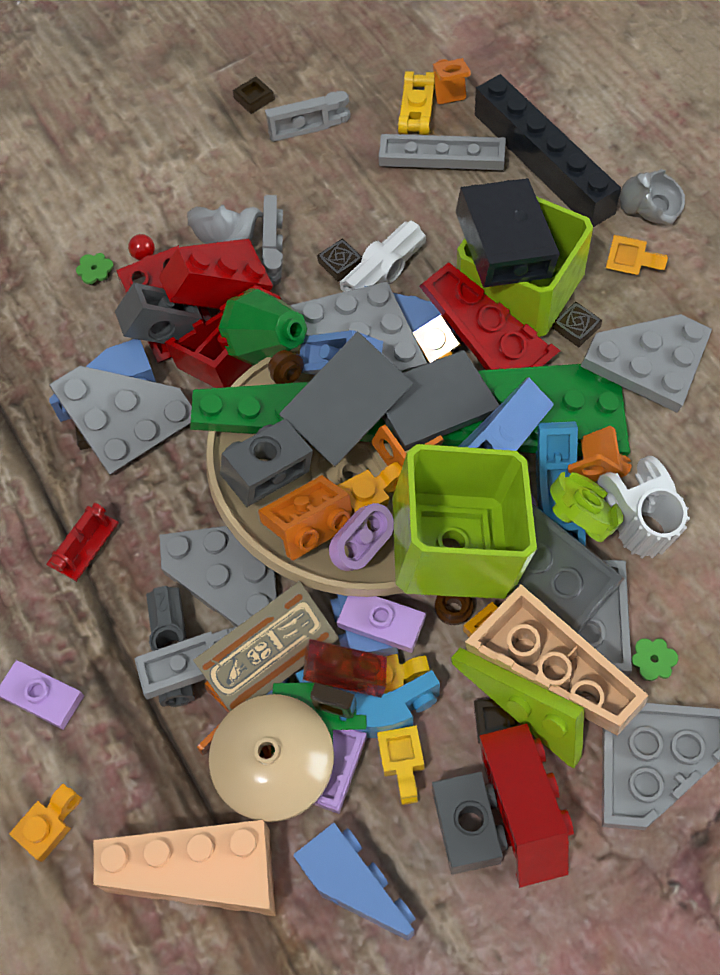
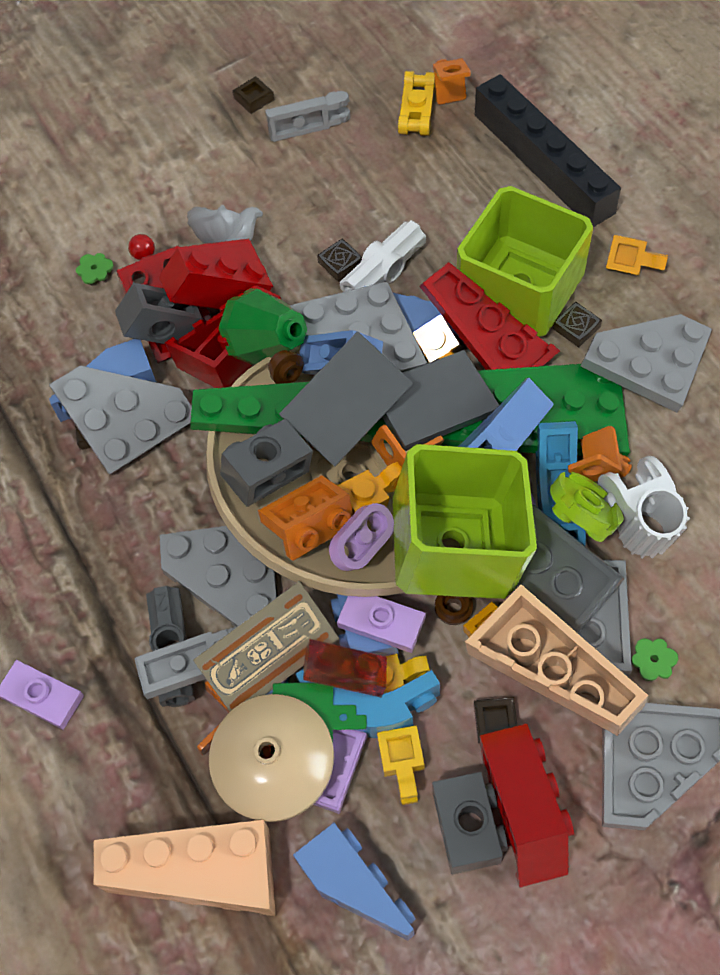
light orange plate [9,783,83,862] -> none
red hinge [46,503,119,582] -> none
light grey hinge [262,195,283,286] -> none
dark brown tile [310,682,357,719] -> none
light grey plate [379,134,506,170] -> none
lime wing [451,647,585,768] -> none
black piece [455,178,560,288] -> none
light grey hair [620,169,685,225] -> none

